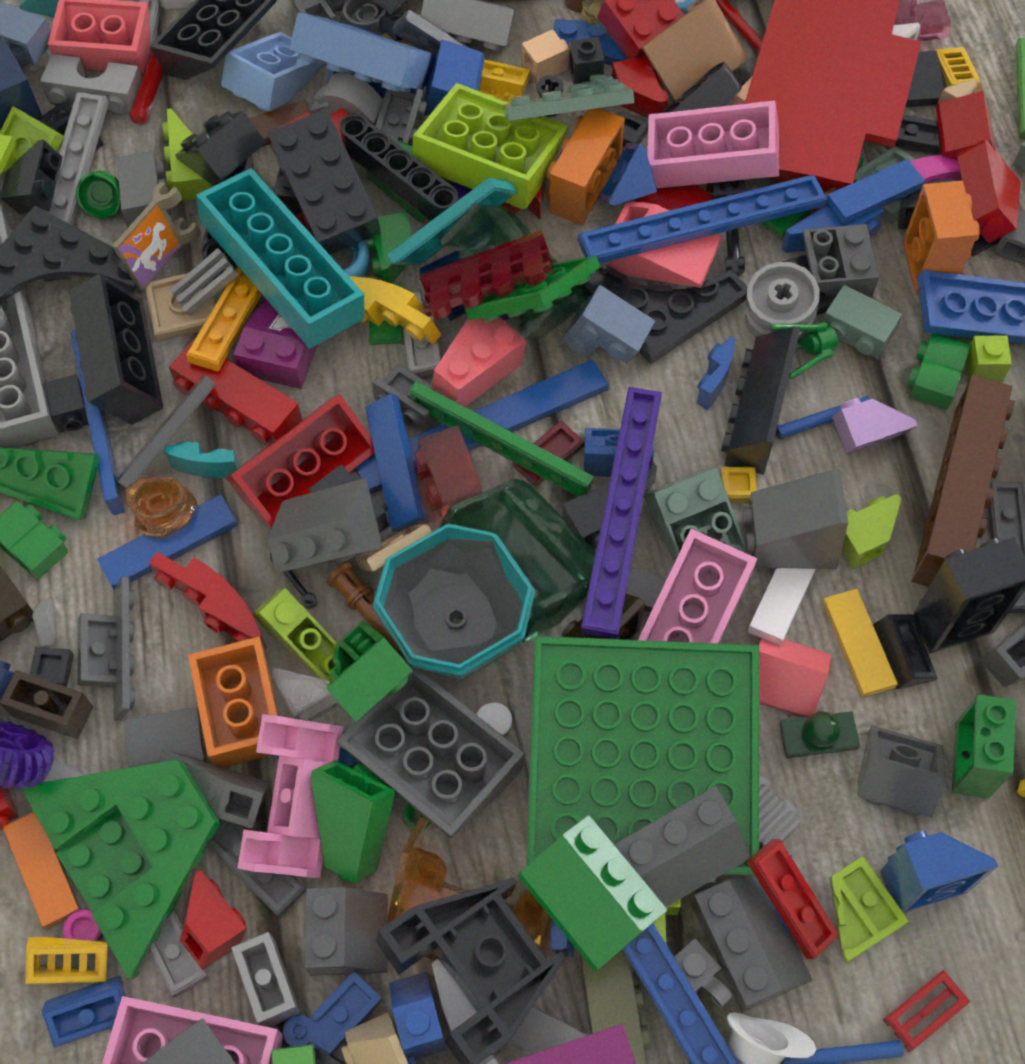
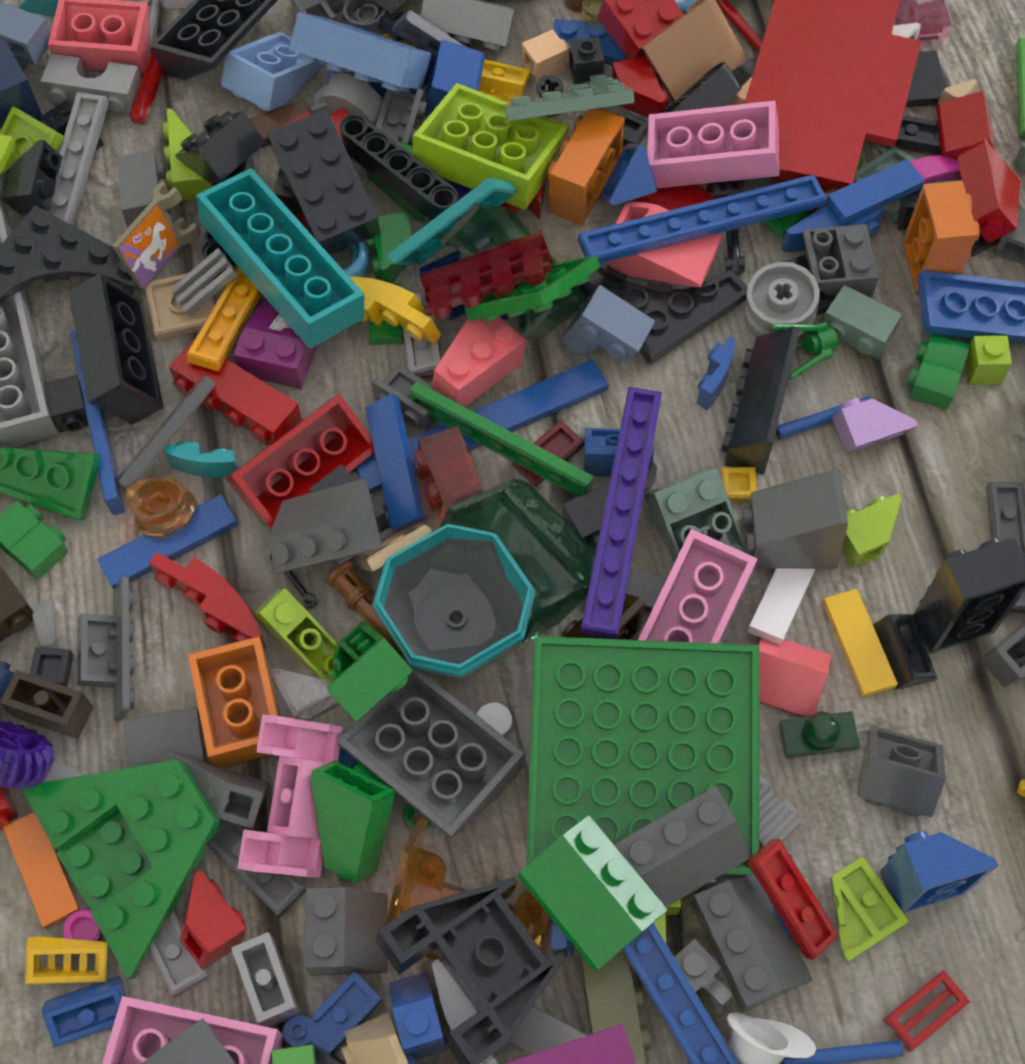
green hair [76,171,121,220] -> none
reddish brown brick [911,375,1015,587] -> none
yellow slope [934,47,981,93] -> none
green window [952,694,1016,799] -> none

